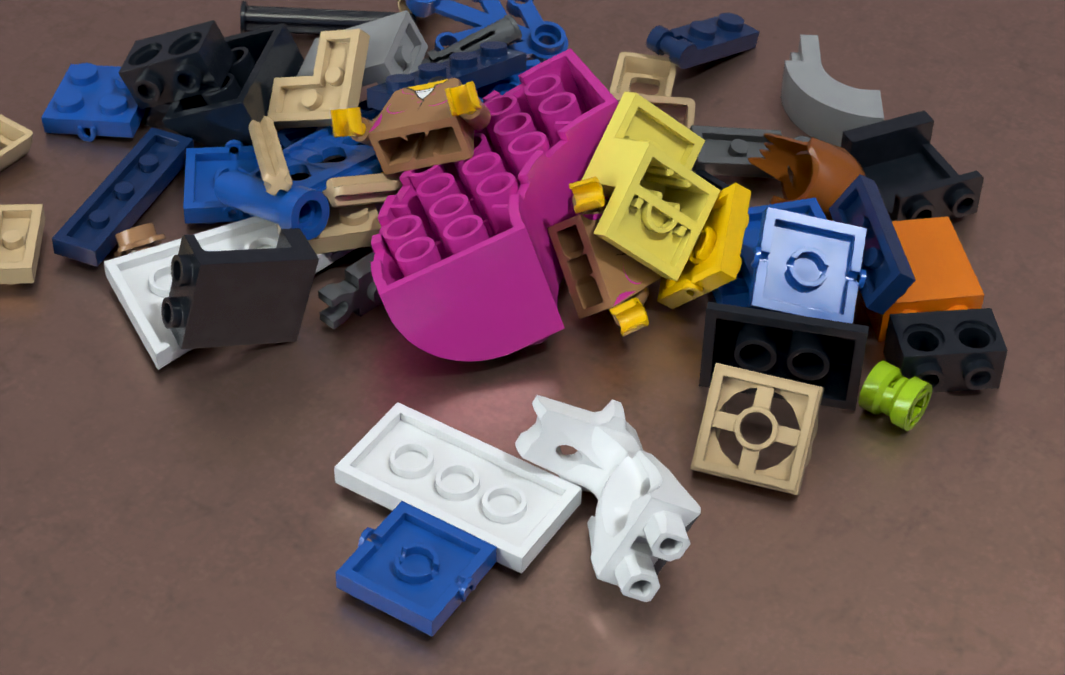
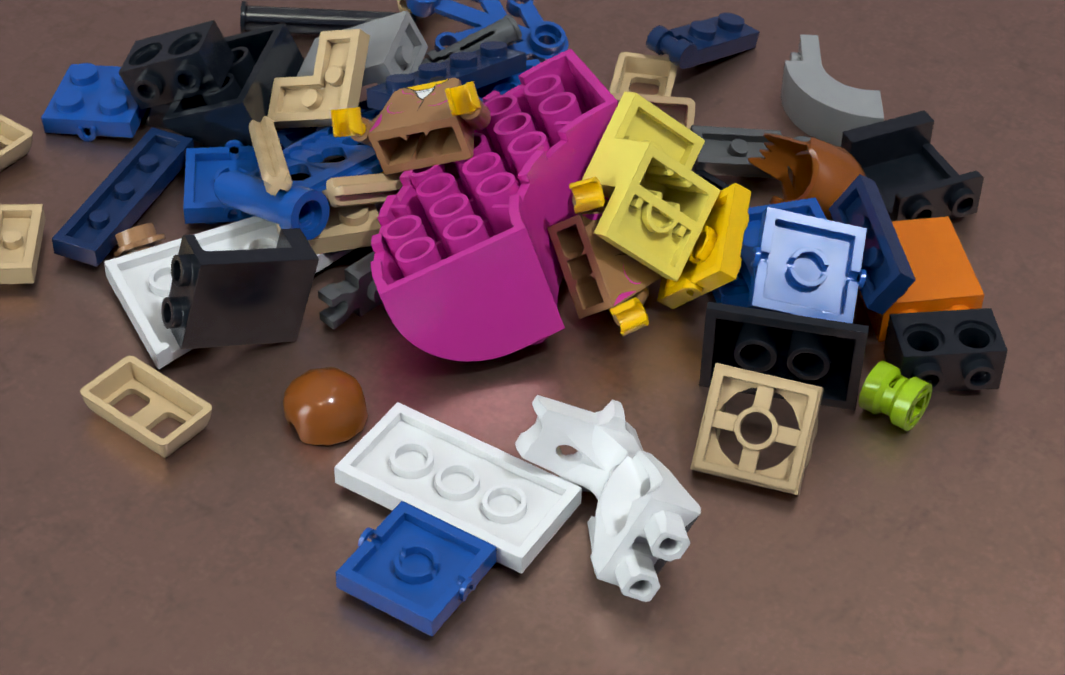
none -> tan piece [80,356,212,458]
none -> dark orange hair [282,367,368,446]

